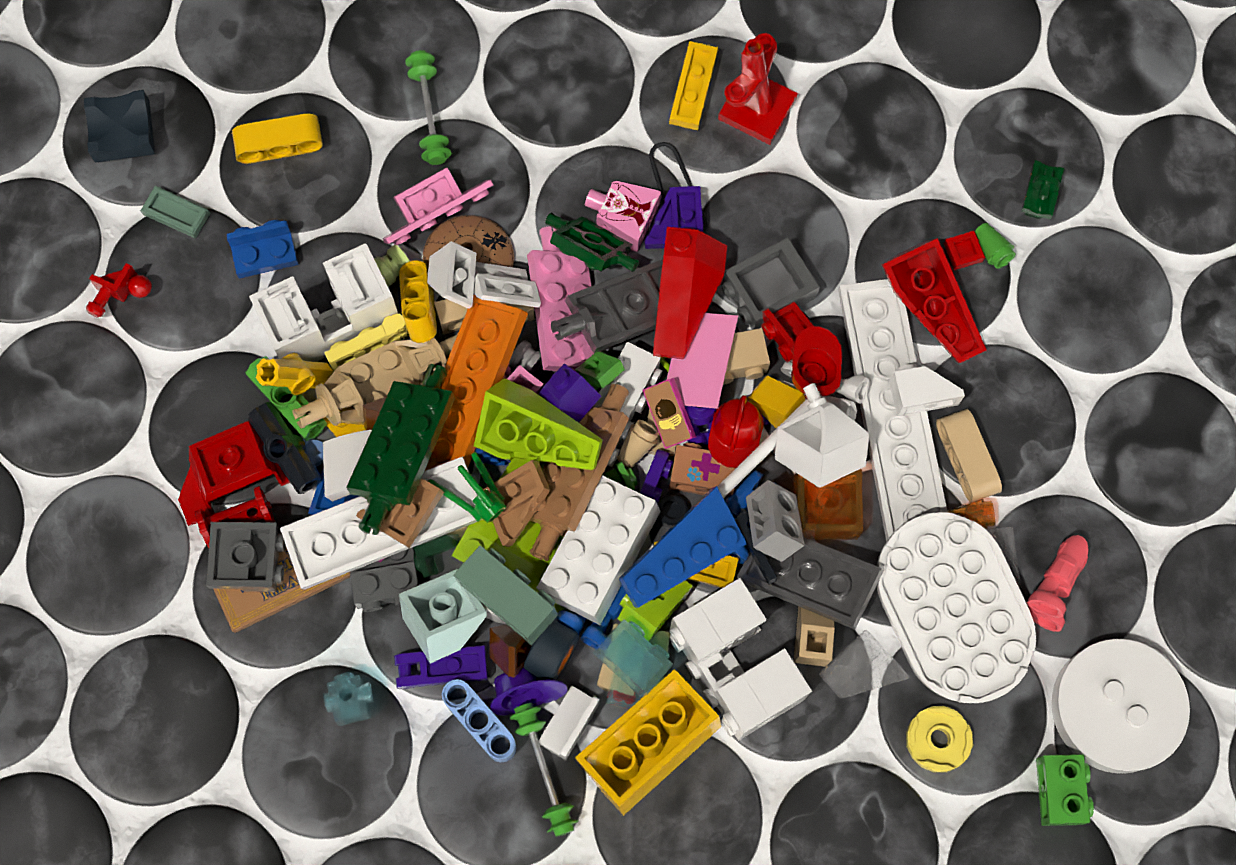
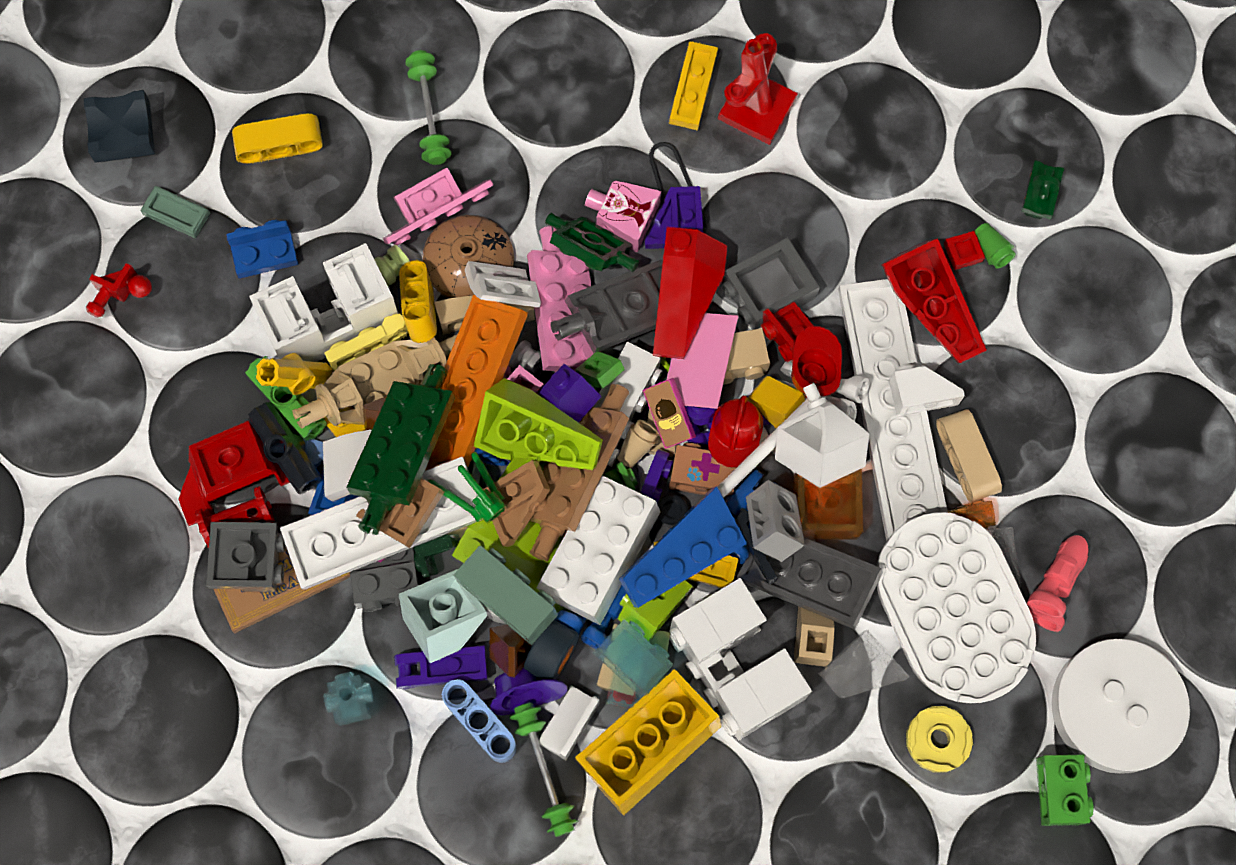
white slope [427,241,477,309] -> none

